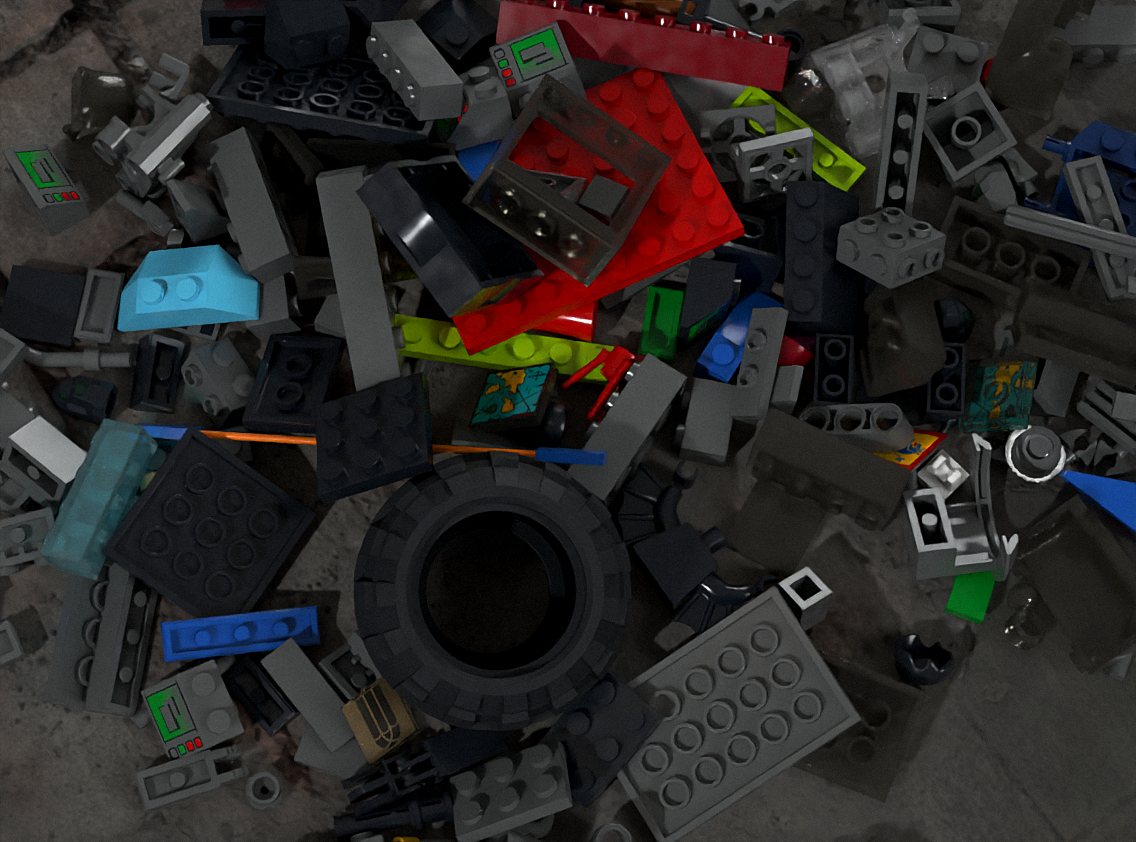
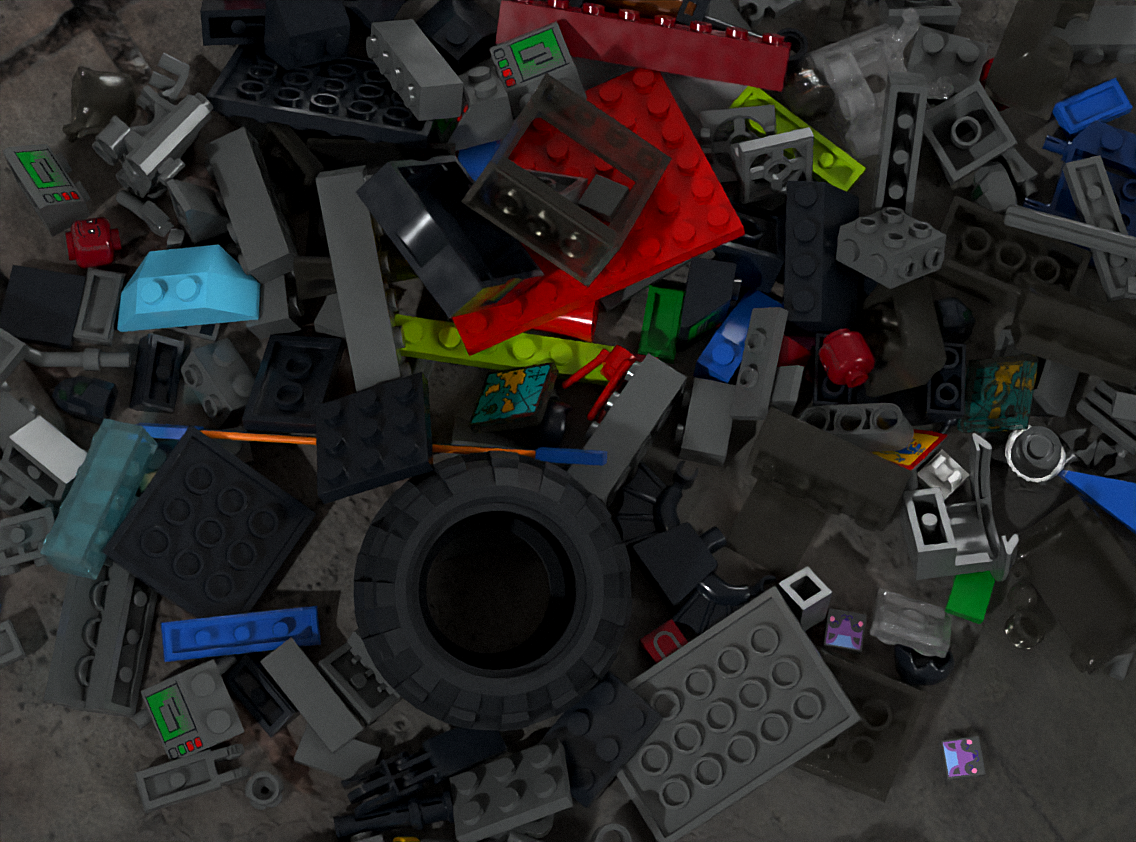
clear smoke piece [340,676,420,766] -> none
none -> dark red head [65,217,121,268]
none -> dark red tile [639,619,688,665]
none -> dark red head [819,328,875,388]
none -> tile [822,608,867,655]
none -> clear plate [870,588,952,658]
none -> tile [938,736,986,781]
none -> blue tile [1051,78,1133,139]

